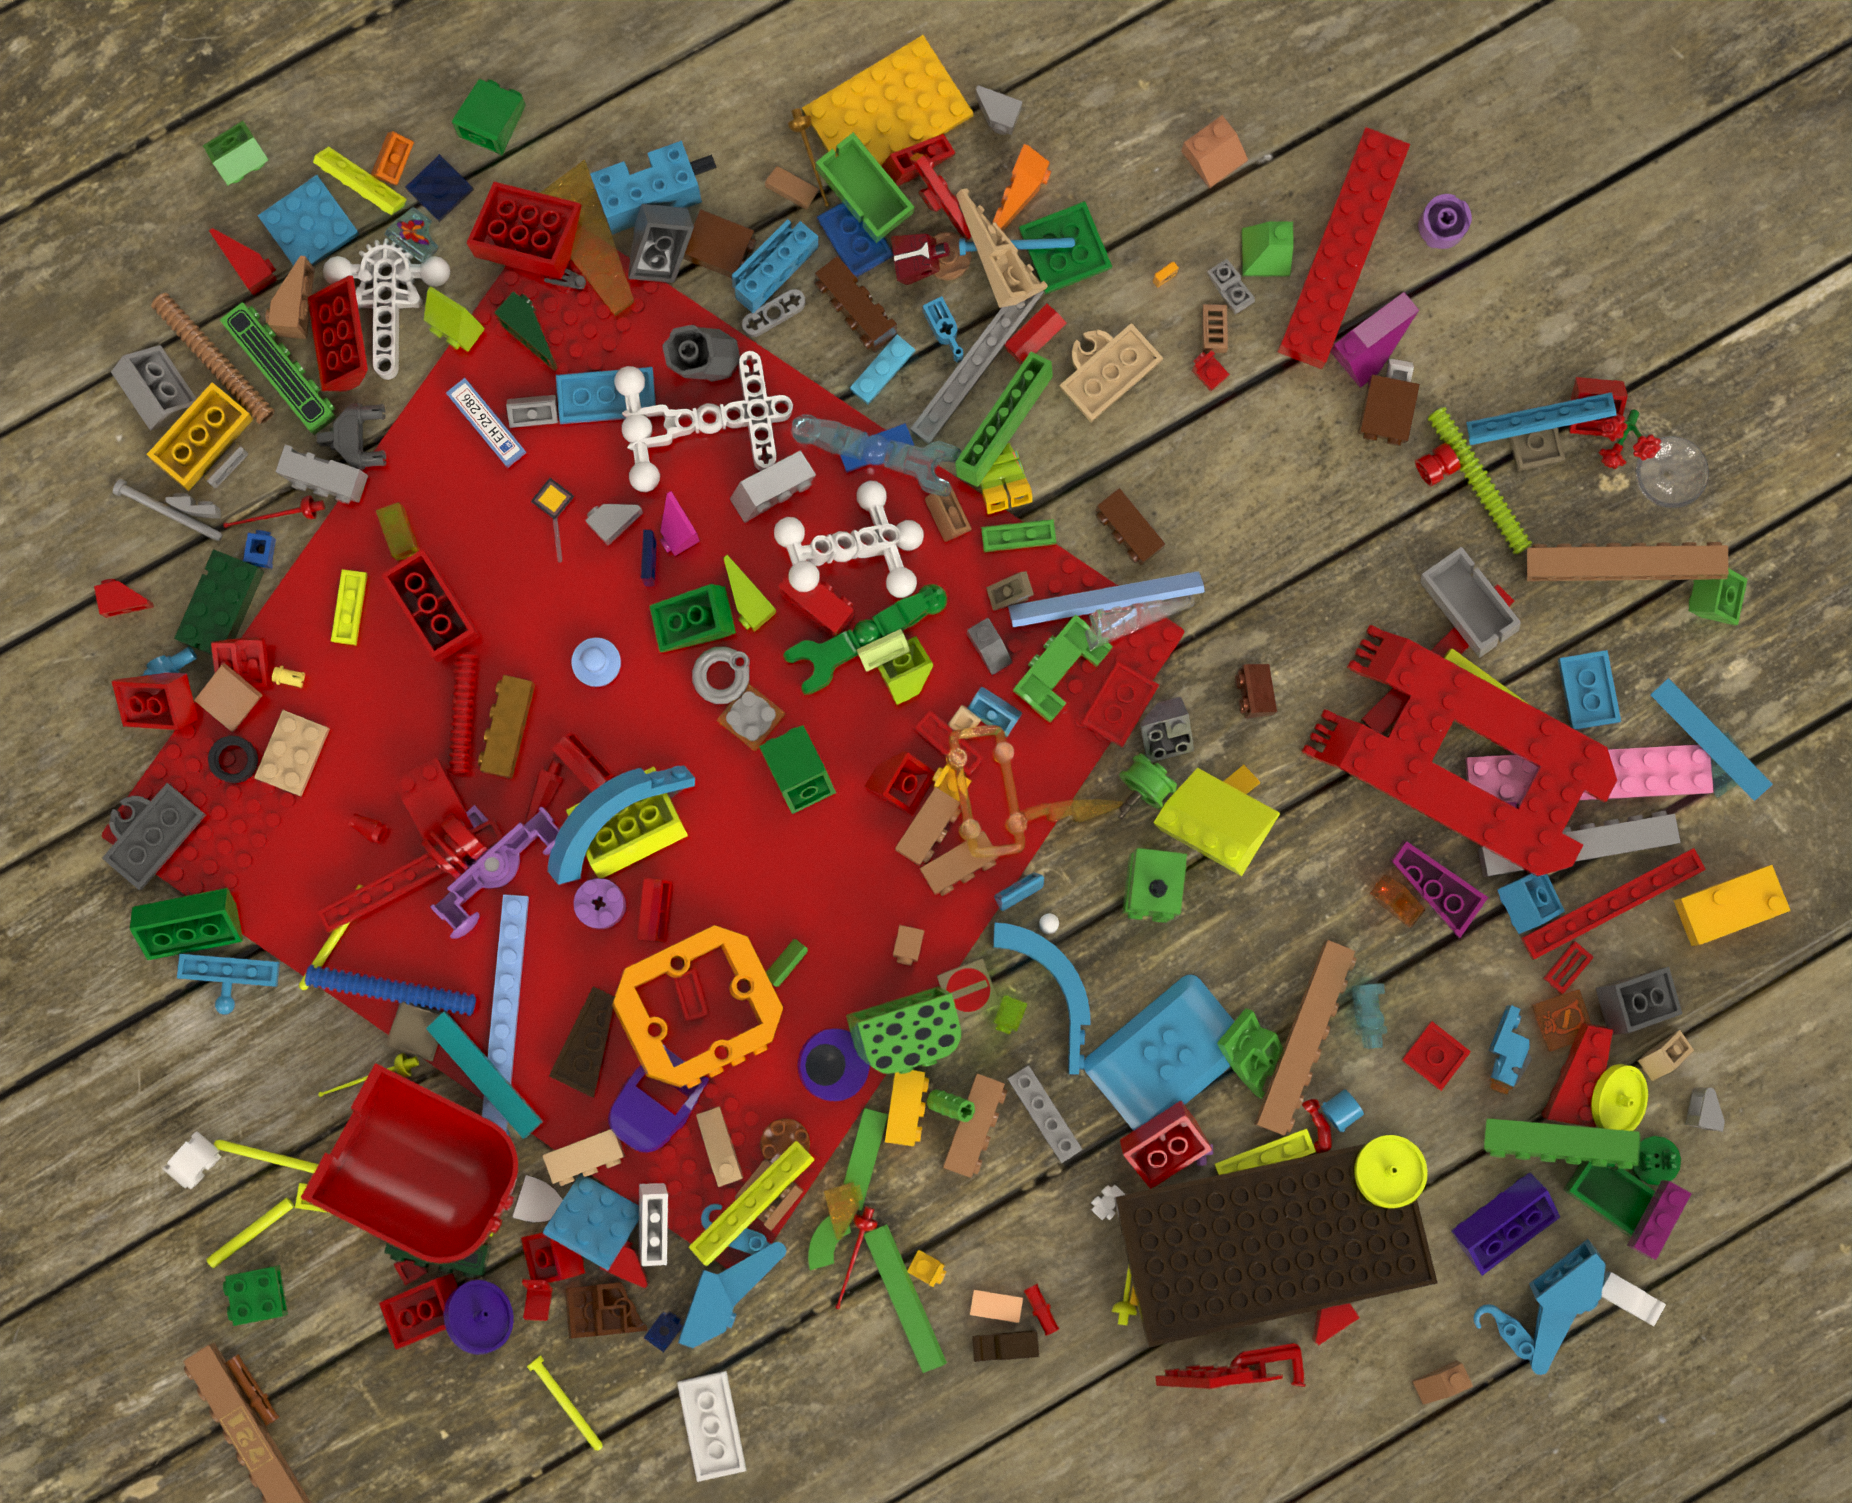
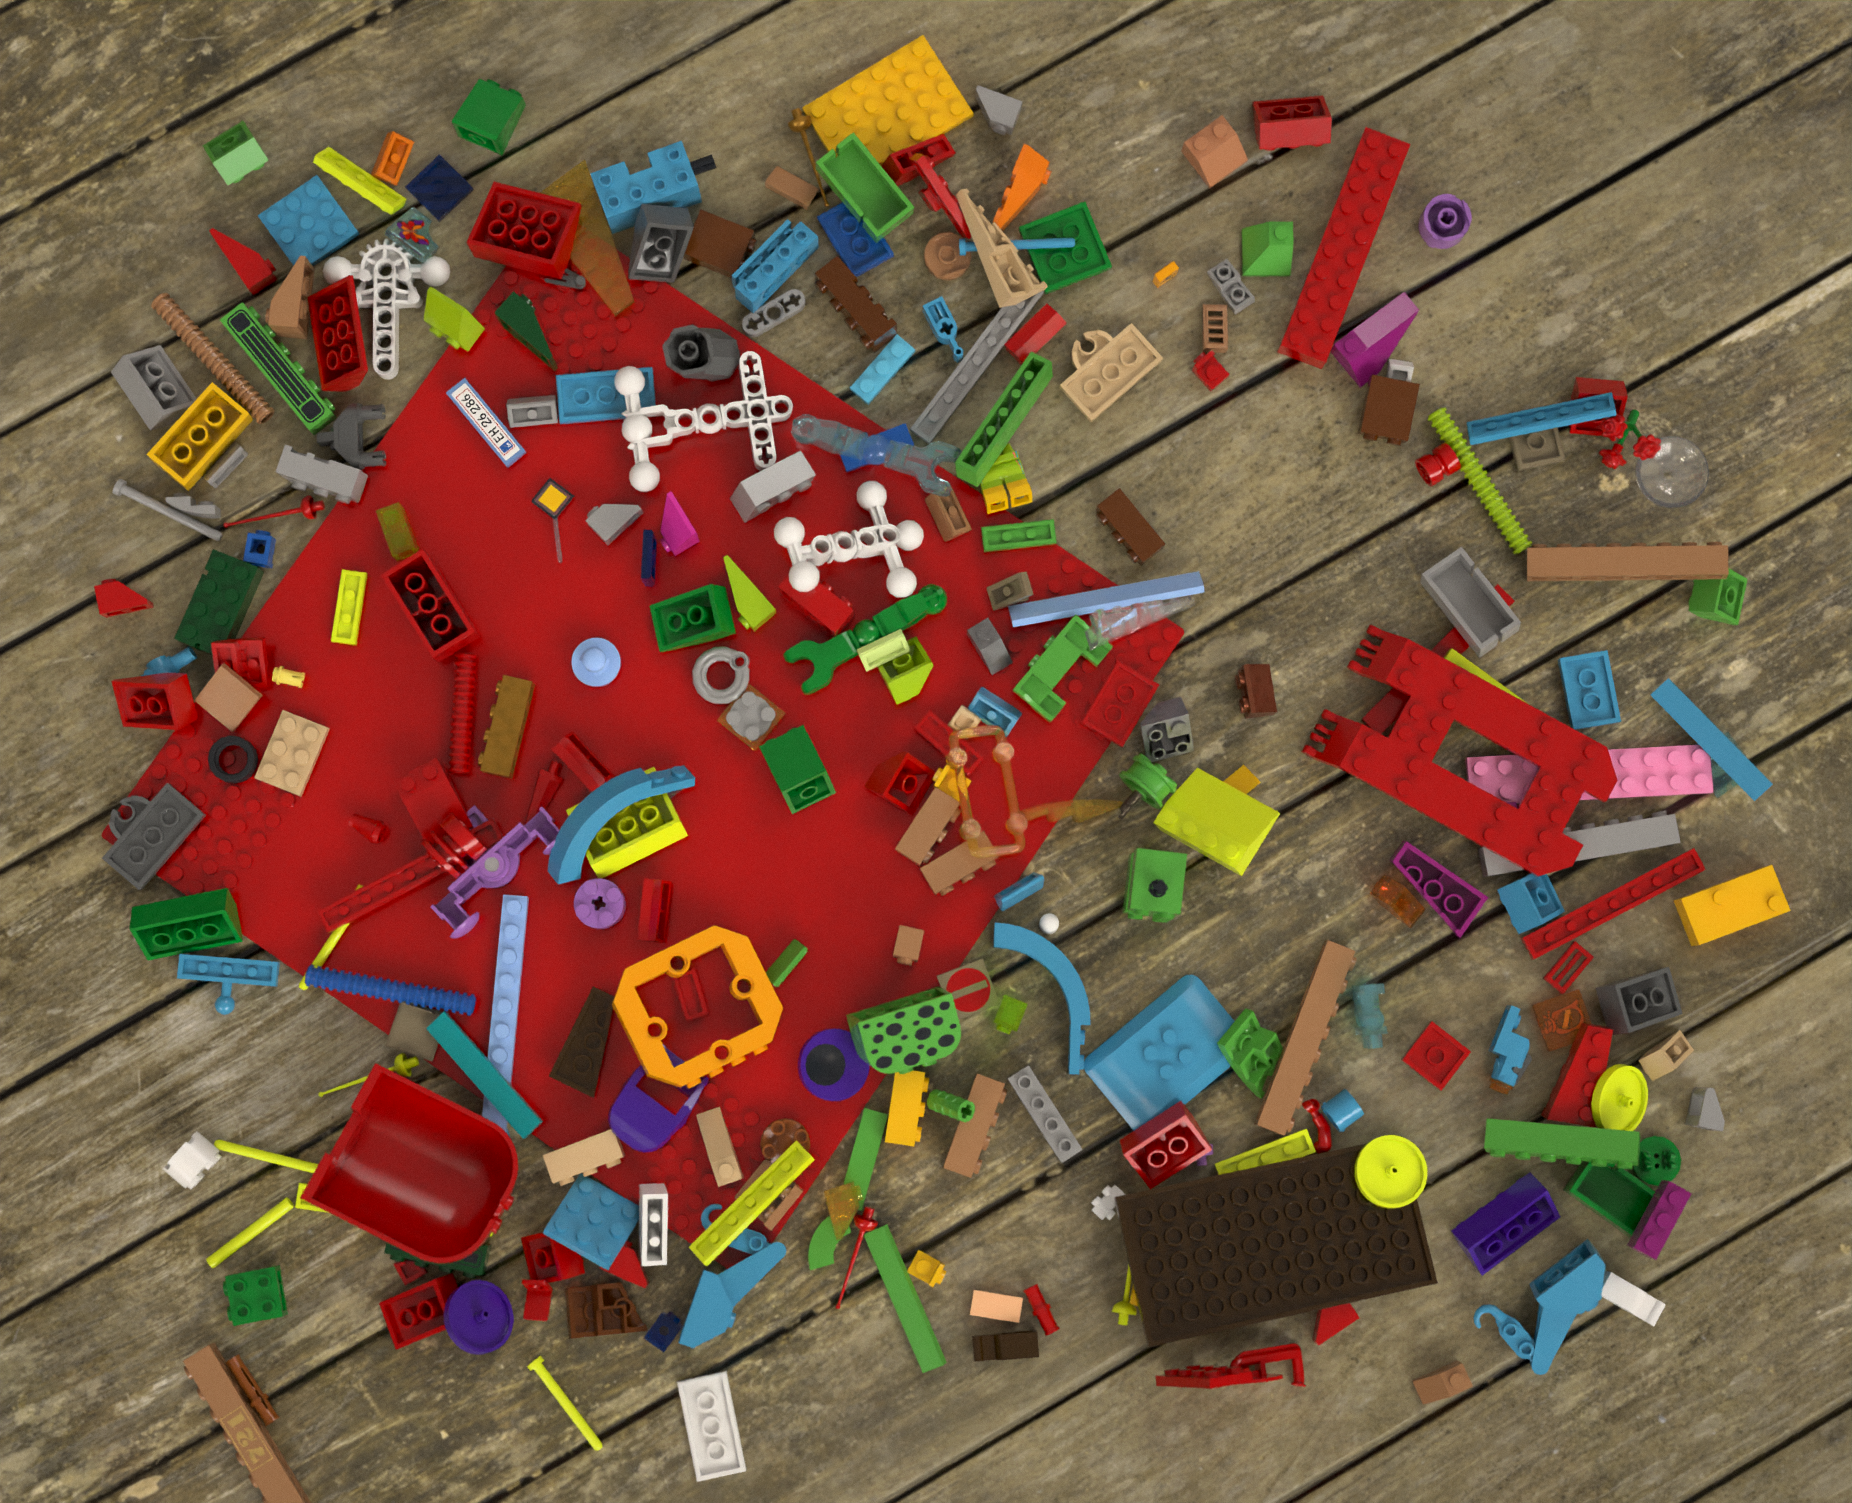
white sticker [513,1175,563,1222] -> none
dark red torso [891,234,950,285] -> none
none -> red slope [1252,95,1332,151]

